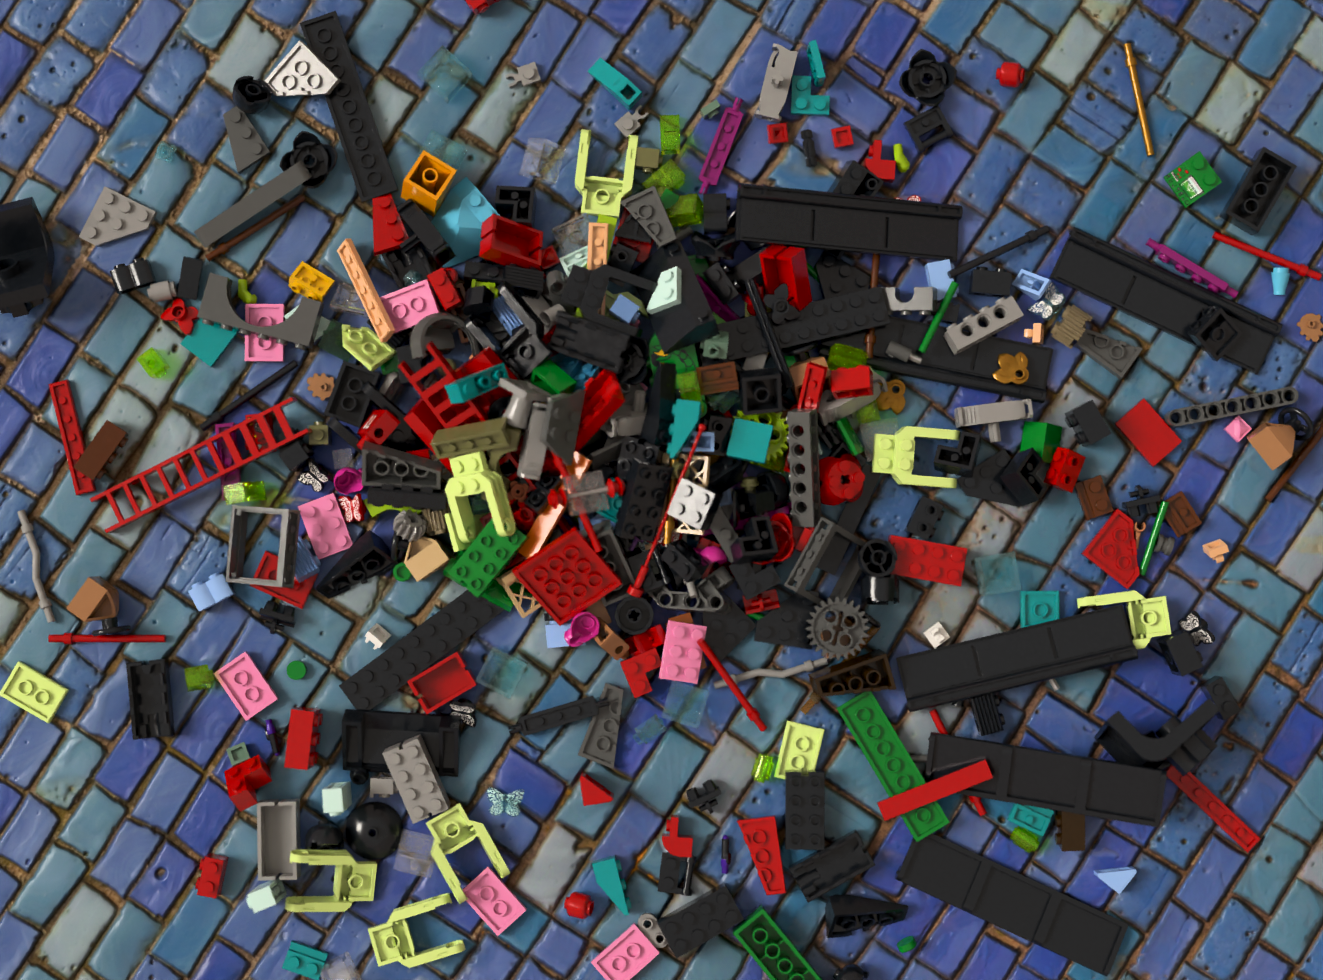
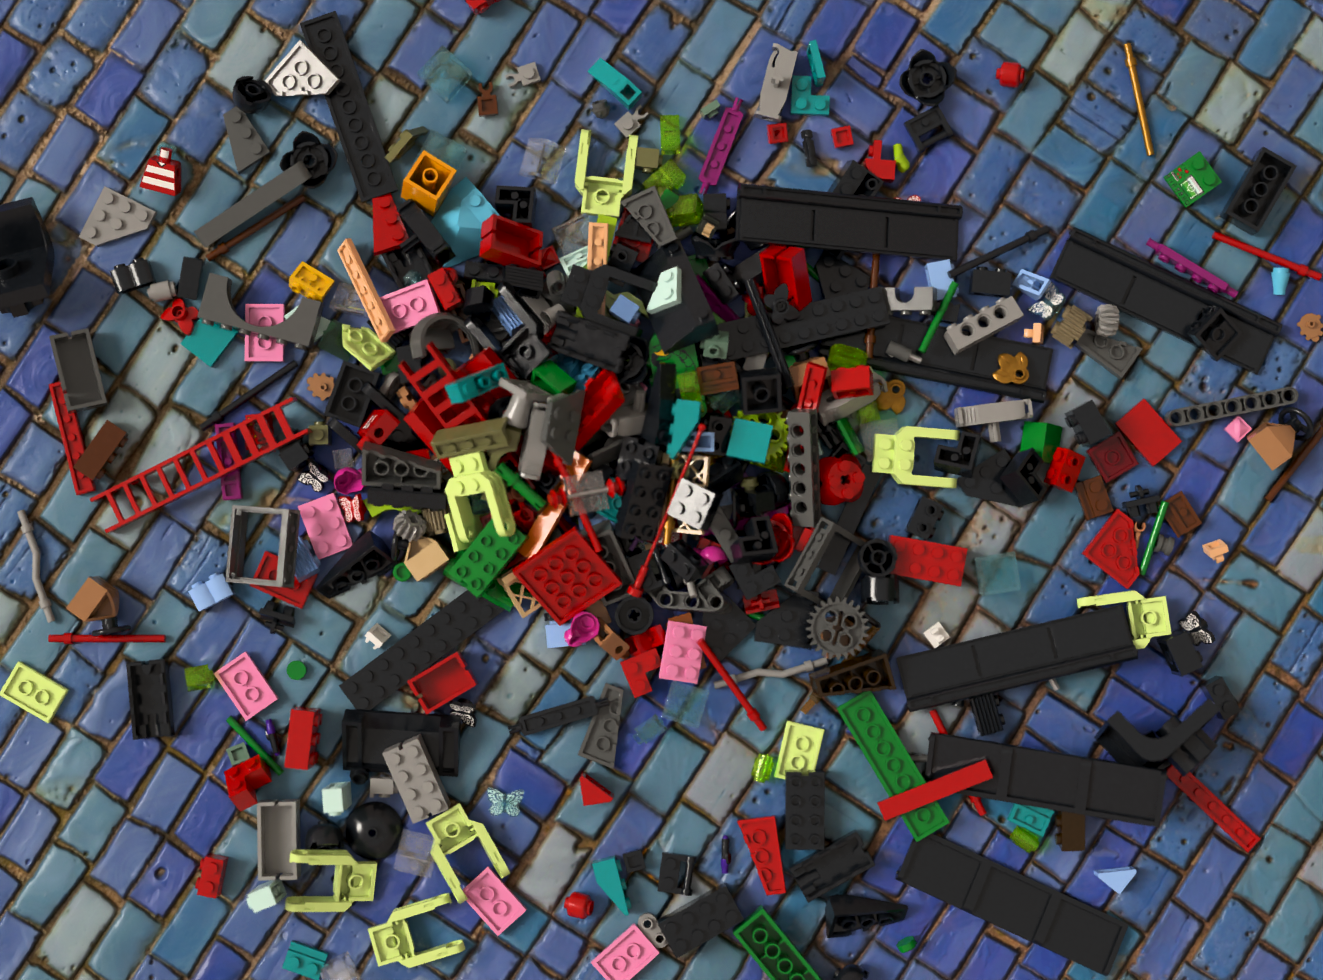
clear neon green brick [137,347,170,379] -> none
clear neon green arch [223,481,267,505] -> none
lime arm [238,279,257,304] -> none
clear light blue brick [476,646,529,699] -> none
red brick [662,815,693,858] -> none
black hips [686,779,722,814] -> none
teal tile [1020,591,1060,628] -> none
none -> dark grey piece [49,328,107,414]
none -> red torso [140,147,181,196]
none -> green bar [226,715,284,776]
none -> olive wing [385,126,429,163]
none -> medium nougat plate [396,385,418,411]
none -> reddish brown plate [477,82,499,117]
none -> green pin [495,462,547,511]
none -> dark grey plate [591,99,610,119]
none -> black plate [622,849,646,873]
none -> pearl dark grey piece [696,213,720,240]
none -> dark red tile [1086,431,1139,484]
none -> light grey gear [1094,304,1120,337]

